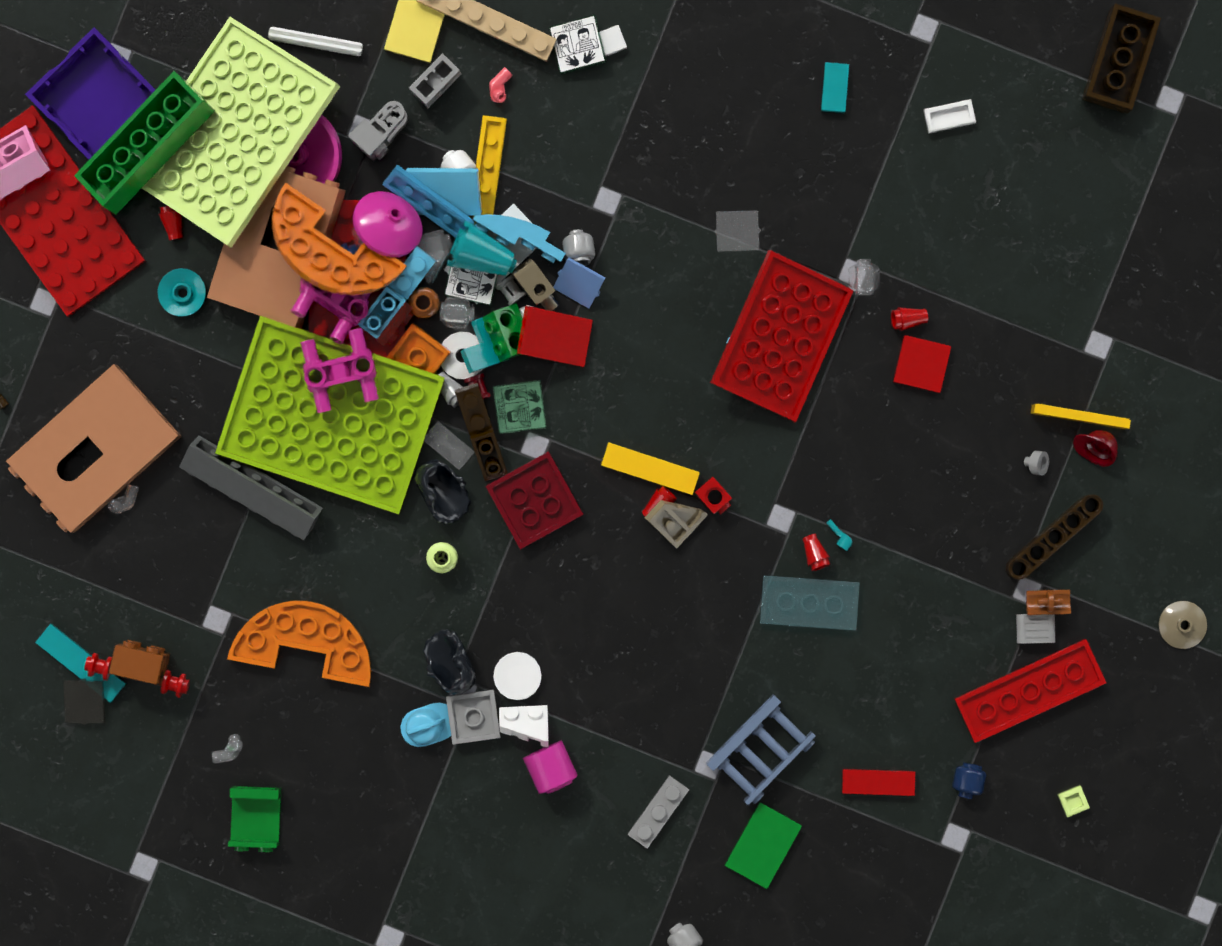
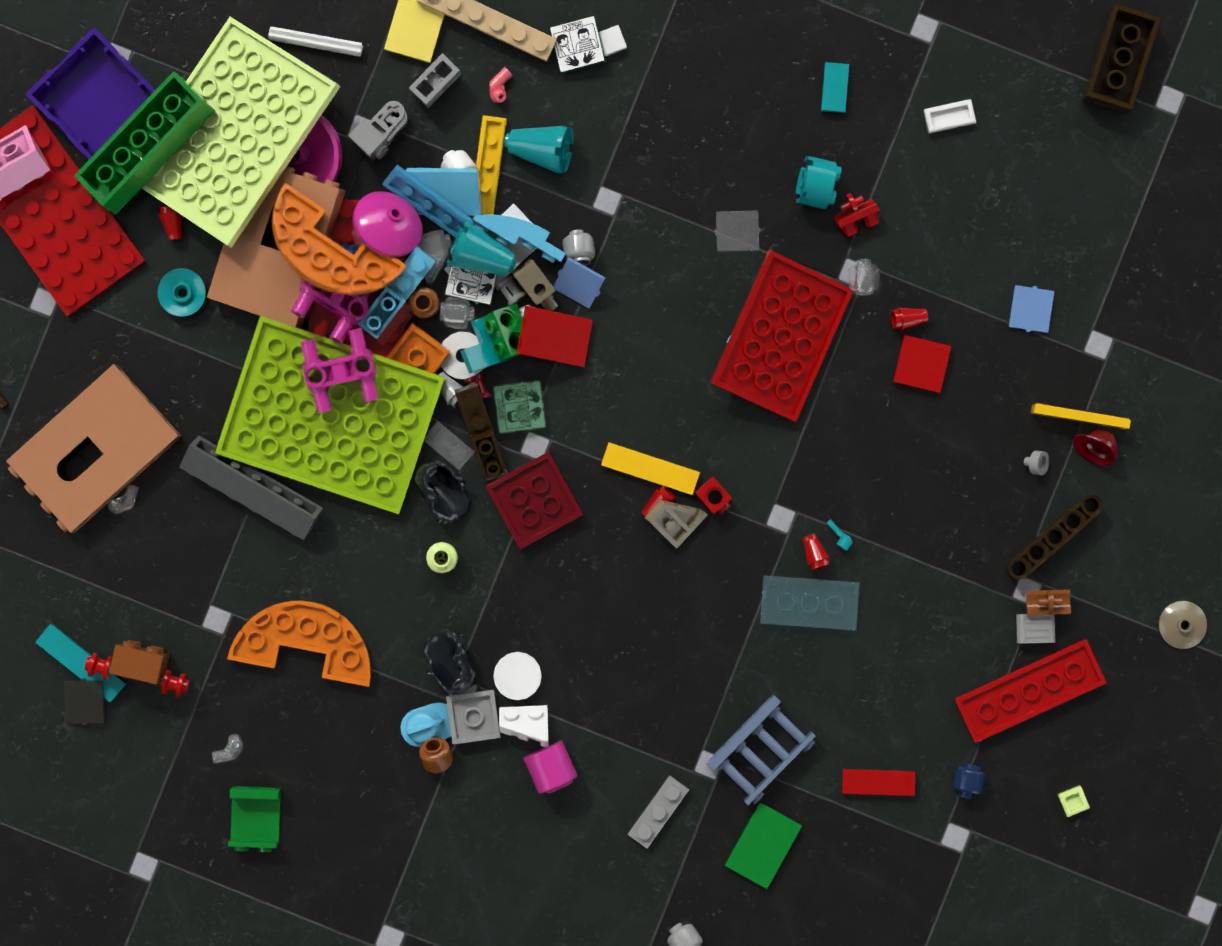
none -> dark orange head [419,738,453,773]
none -> teal cone [504,126,573,174]
none -> teal brick [796,156,841,209]
none -> red hips [833,193,880,237]
none -> medium blue piece [1008,285,1054,333]

